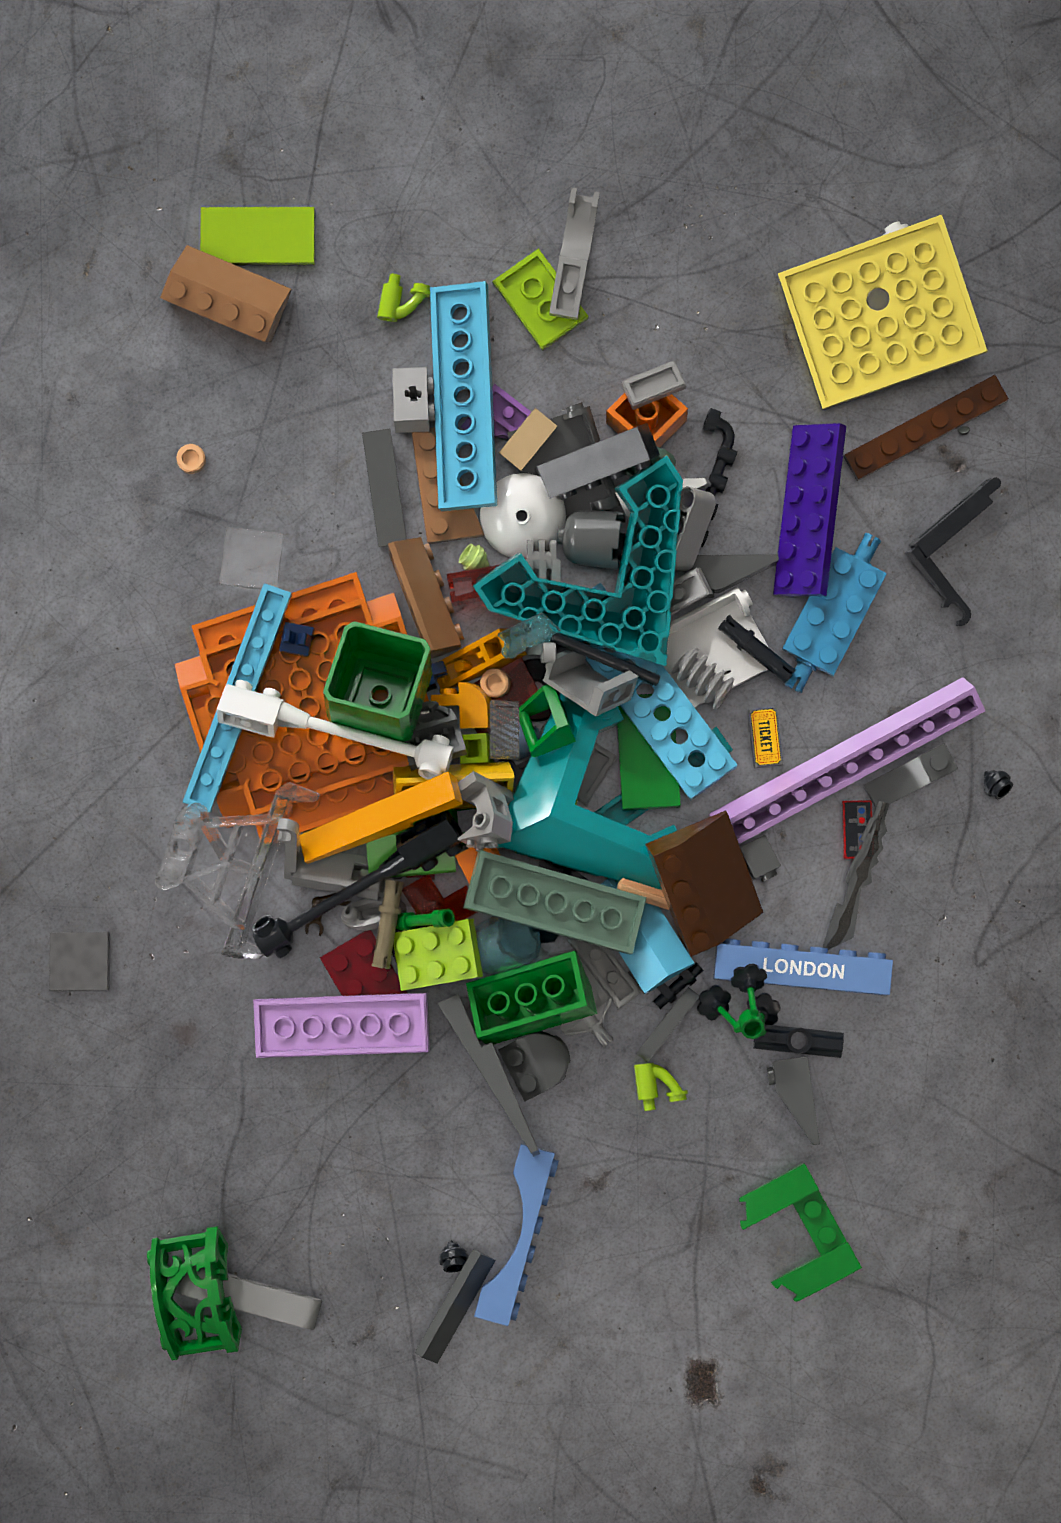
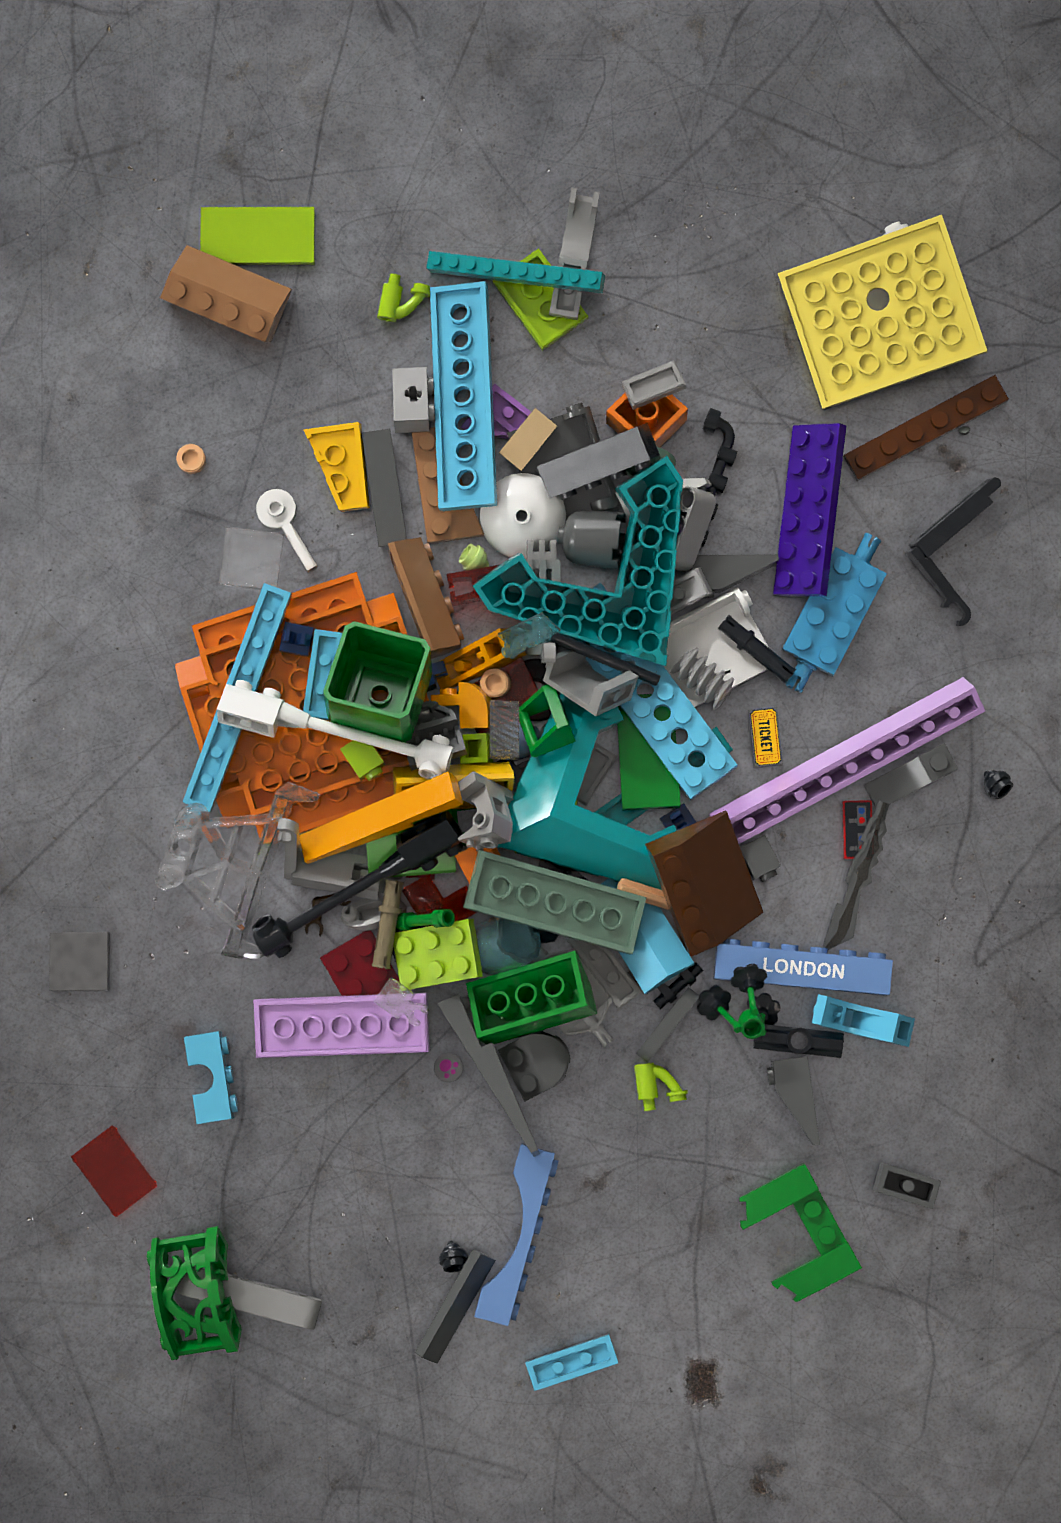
none -> clear red piece [71,1125,158,1217]
none -> medium azure arch [184,1031,238,1124]
none -> white piece [256,489,317,572]
none -> yellow wing [303,422,370,512]
none -> medium azure plate [303,629,342,720]
none -> lime brick [340,740,385,781]
none -> clear plate [374,977,429,1026]
none -> teal piece [426,251,606,294]
none -> dark grey tile [434,1053,463,1082]
none -> medium azure plate [525,1334,618,1391]
none -> dark blue tile [659,803,696,830]
none -> medium azure arch [812,994,915,1047]
none -> dark grey brick [873,1162,941,1209]

